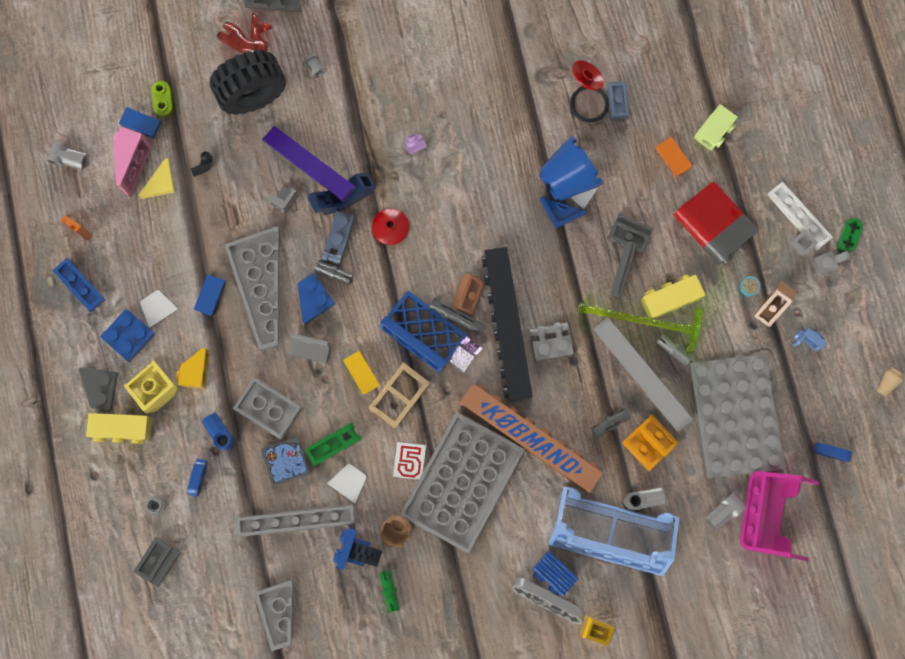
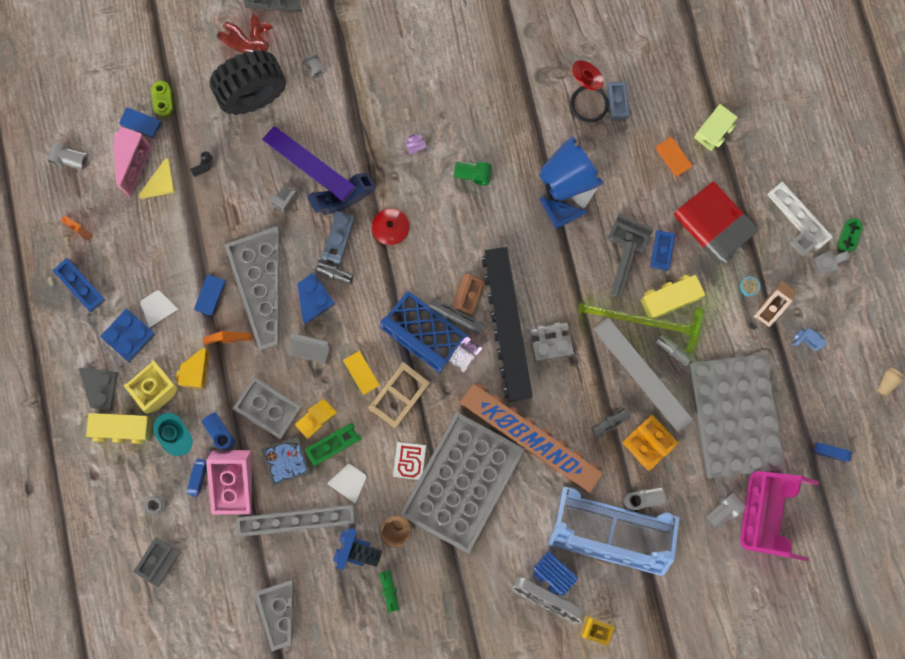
none -> teal piece [153,413,193,456]
none -> orange tile [203,331,253,345]
none -> bright pink slope [206,450,252,514]
none -> yellow slope [295,399,337,439]
none -> green piece [454,161,492,186]
none -> blue plate [649,230,675,271]

